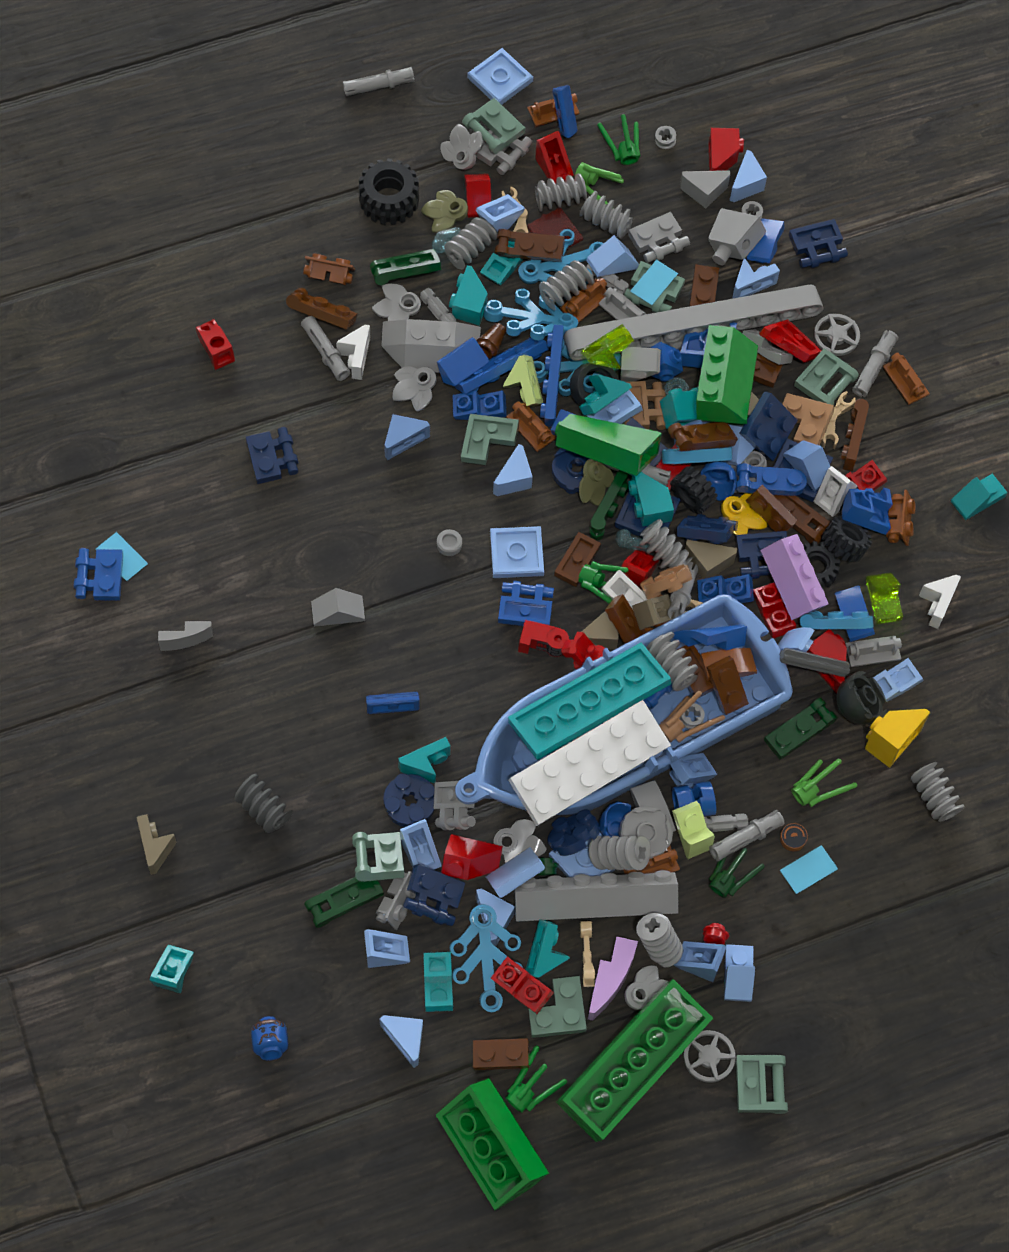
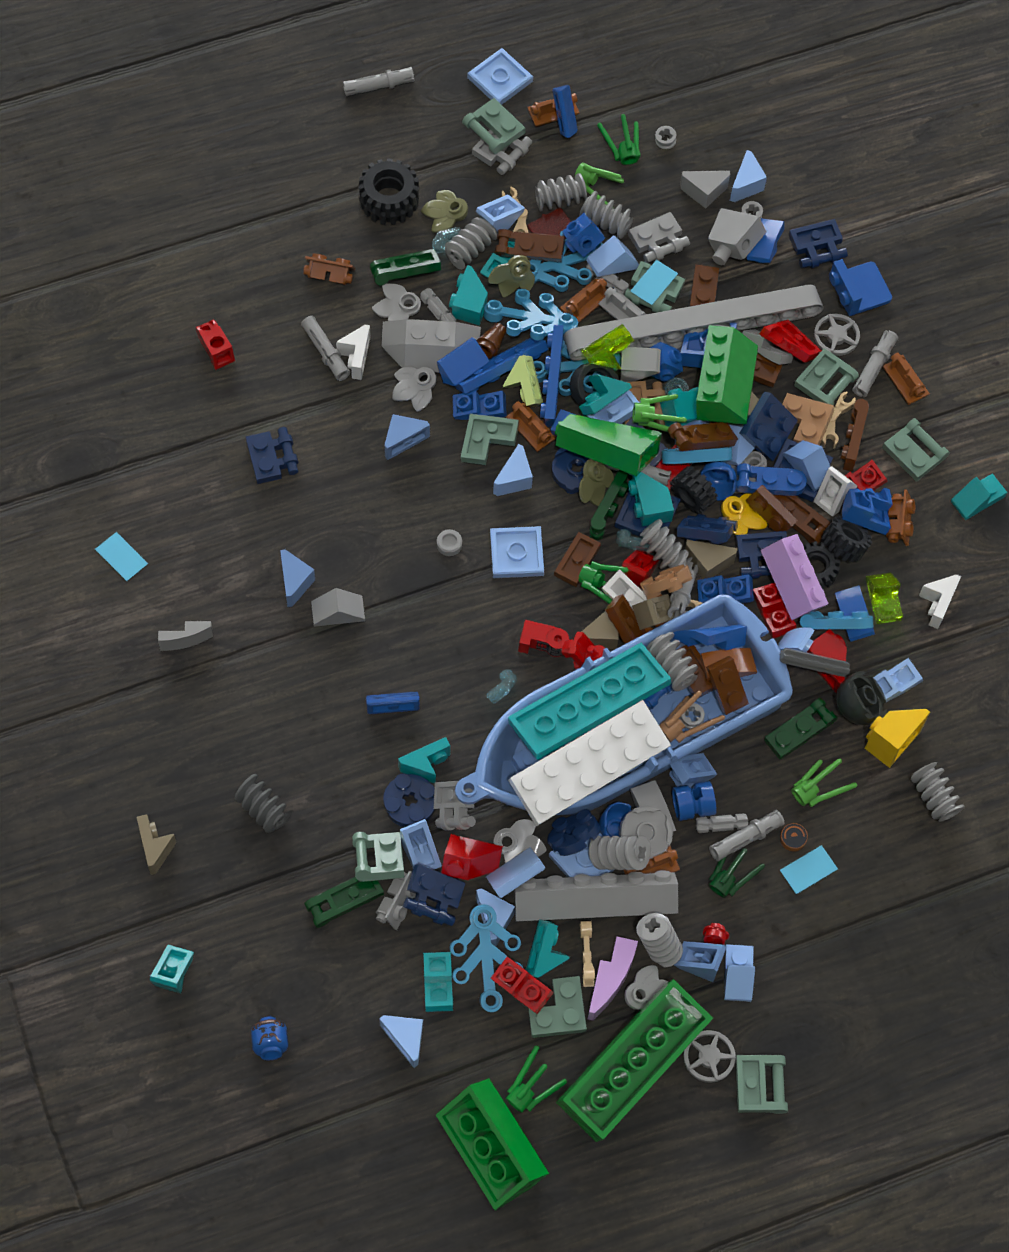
blue plate [74,548,123,600] -> none
reddish brown plate [286,288,358,329] -> none
light blue slope [364,929,410,968] -> none
light grey plate [440,124,483,170] -> none
red slope [465,174,491,218] -> none
reddish brown plate [473,1038,529,1070] -> none
blue plate [498,581,554,626] -> none
red slope [535,131,574,184] -> none
dark green plate [537,858,559,876] -> none
light grey piece [539,260,594,310] -> none
yellowish green slope [672,801,715,859] -> none
red slope [709,128,744,171] -> none
light blue slope [733,259,780,299] -> none
light grey hinge [845,636,902,667] -> none
none -> medium blue slope [280,550,315,607]
none -> clear light blue arm [486,669,517,704]
none -> olive plate [488,255,535,298]
none -> blue brick [562,213,605,257]
none -> bright green plant [632,394,687,432]
none -> blue bracket [829,259,892,316]
none -> sand green plate [882,418,950,482]

